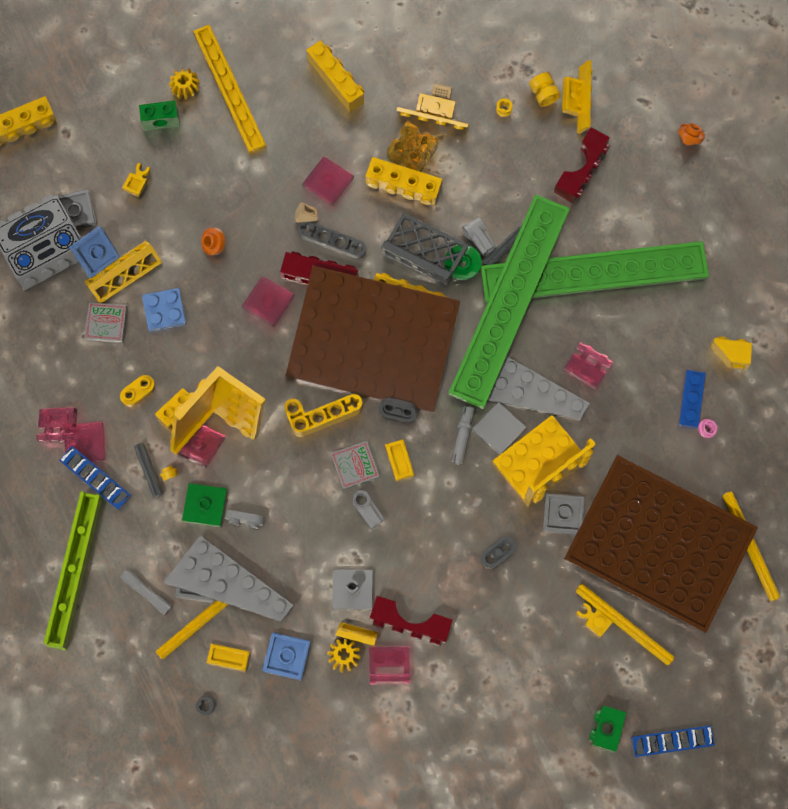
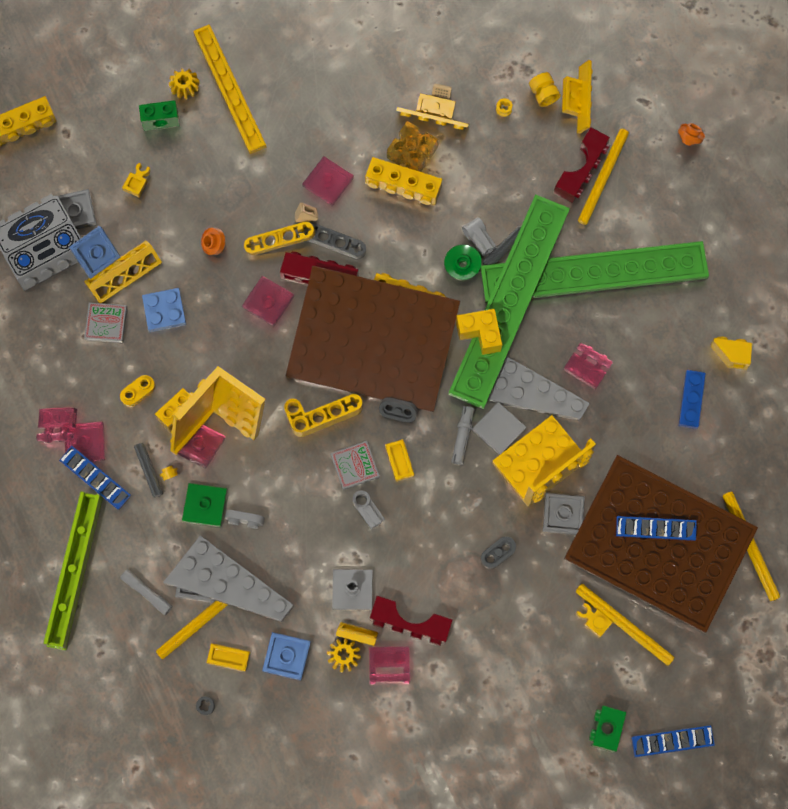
yellow brick [306,40,365,113] -> none
dark grey fence [381,213,469,286] -> none
bright pink plate [698,419,717,438] -> none
none -> yellow beam [244,222,315,255]
none -> yellow brick [456,309,502,355]
none -> yellow axle [578,128,629,225]
none -> tile [616,516,696,541]

